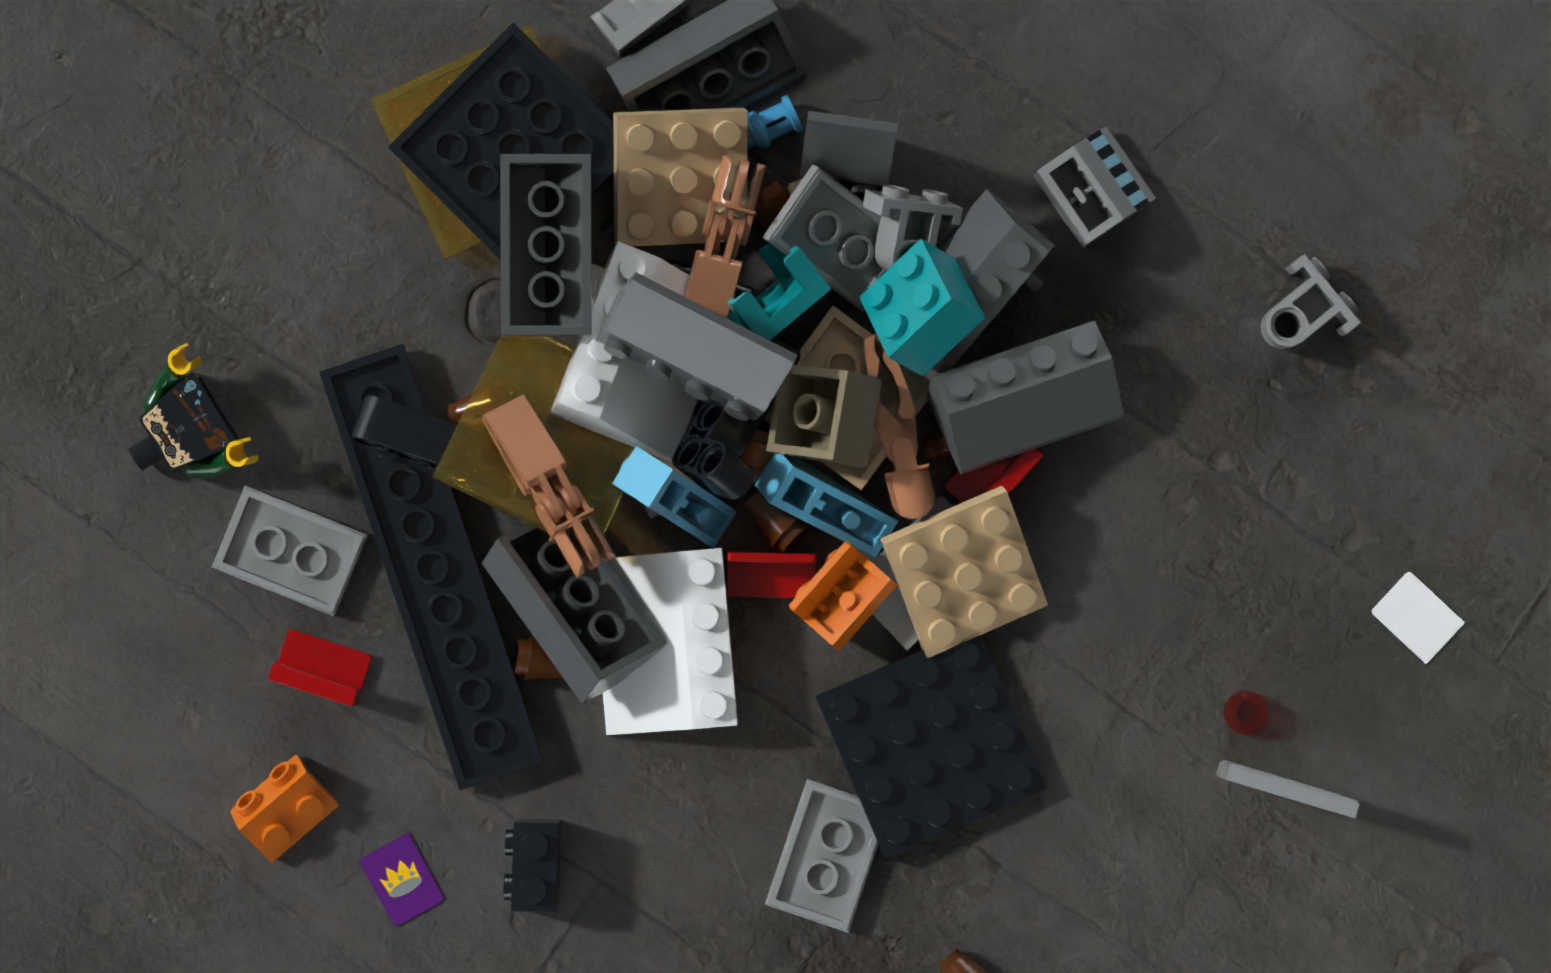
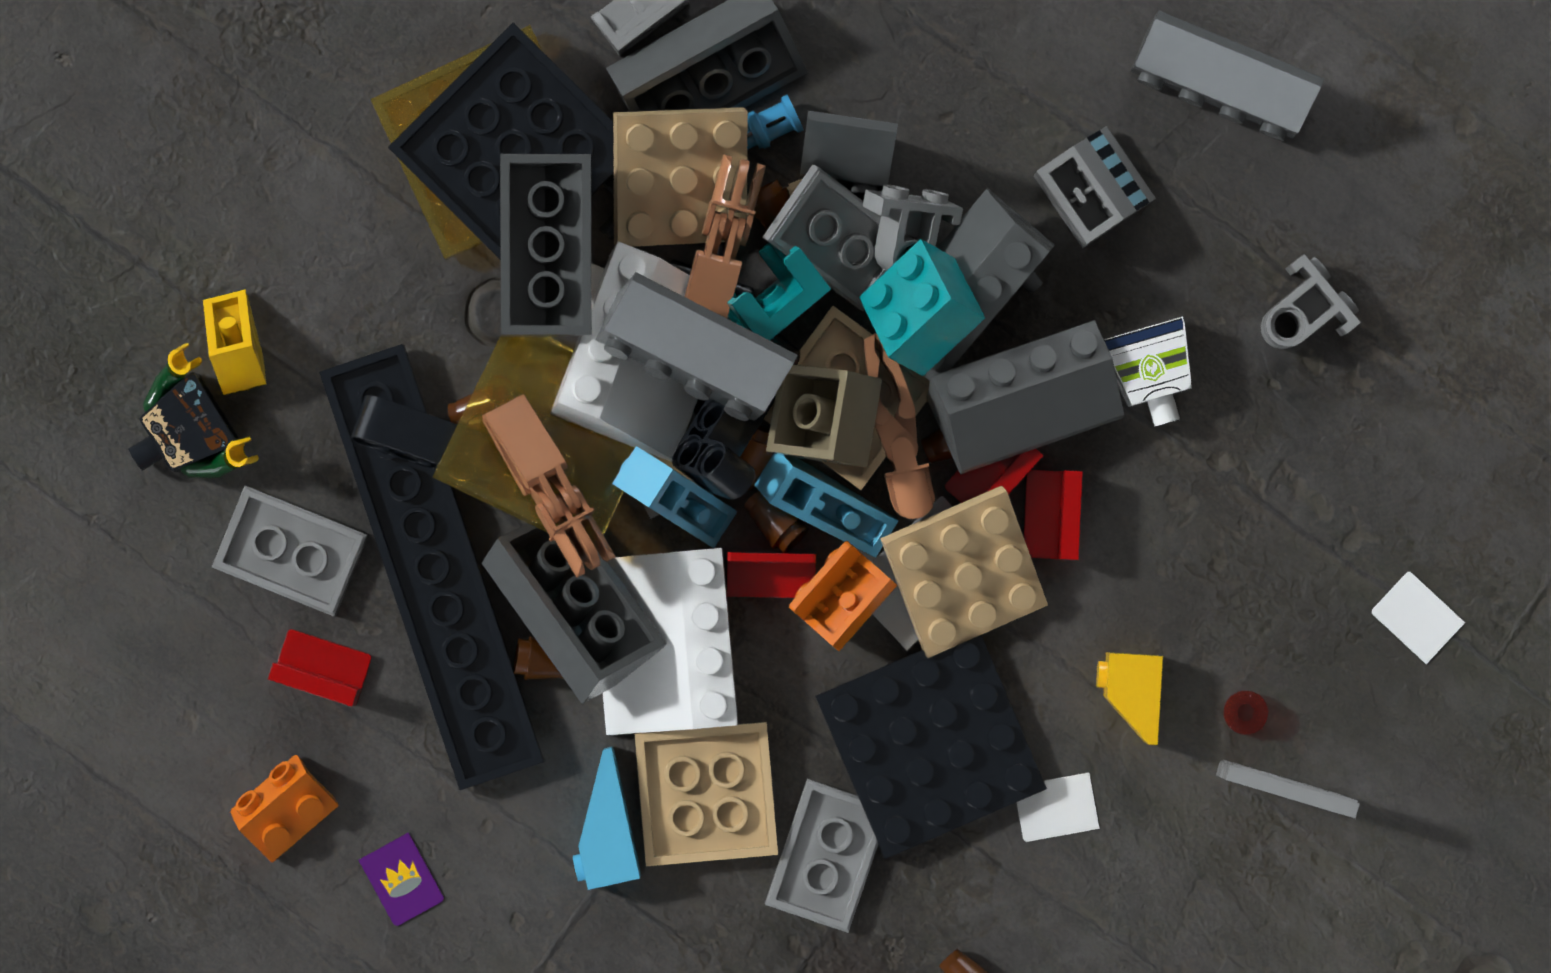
black brick [503,819,561,913] -> none
none -> yellow slope [203,289,266,395]
none -> medium azure slope [573,746,641,890]
none -> tan plate [634,722,778,866]
none -> white sticker [1017,773,1100,842]
none -> red panel [1023,470,1083,560]
none -> yellow slope [1096,652,1163,745]
none -> white torso [1104,317,1191,426]
none -> slope [1130,11,1324,141]

